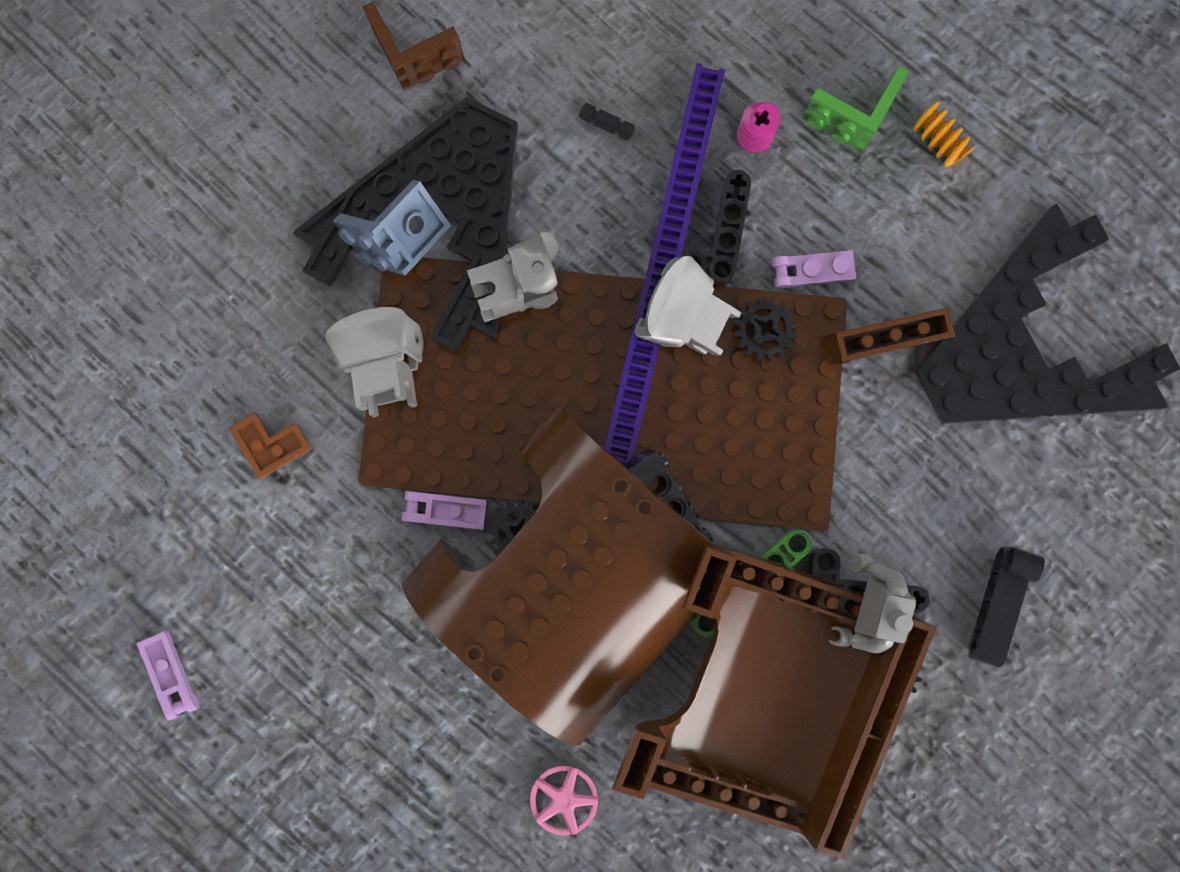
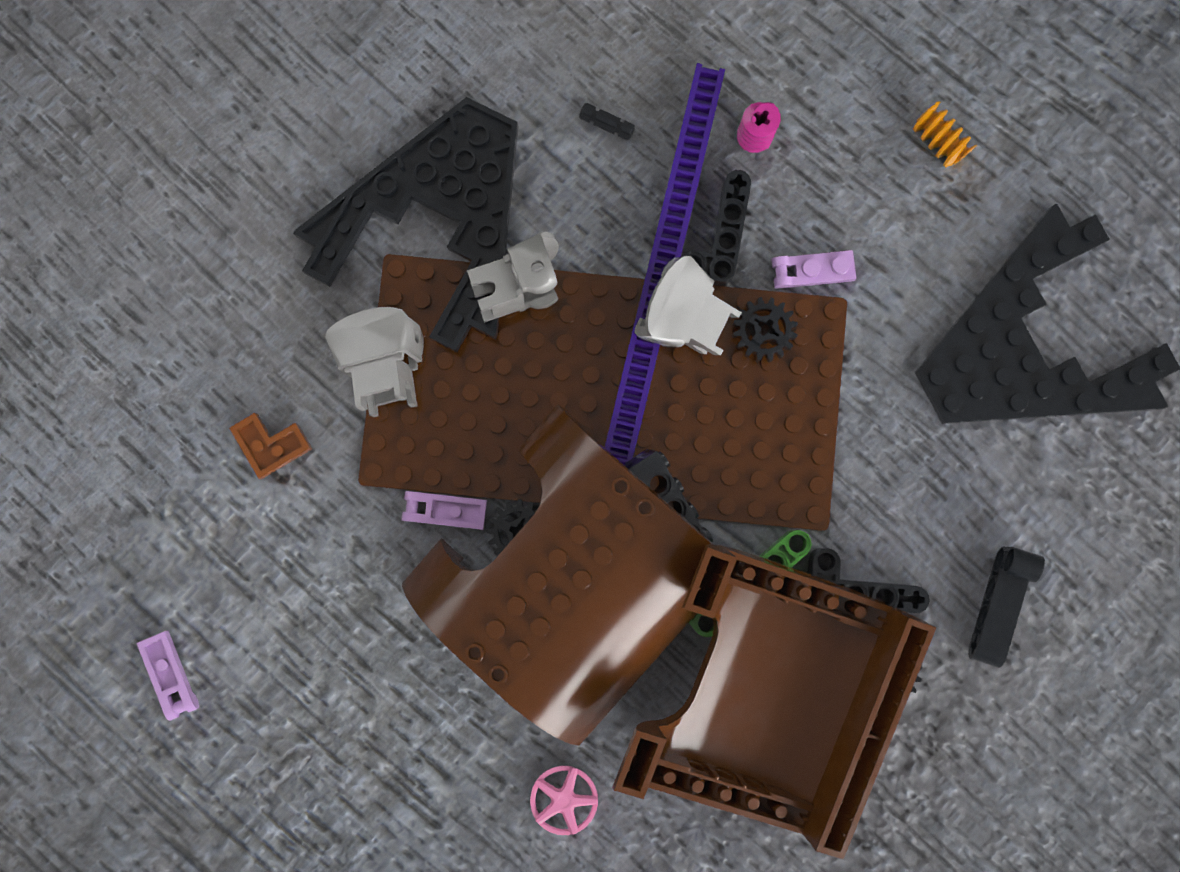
sand blue bracket [333,180,451,276] -> none
reddish brown bracket [363,2,465,90] -> none
bright green bracket [802,66,910,151] -> none
reddish brown brick [824,307,955,365] -> none
light grey torso [829,553,916,653] -> none

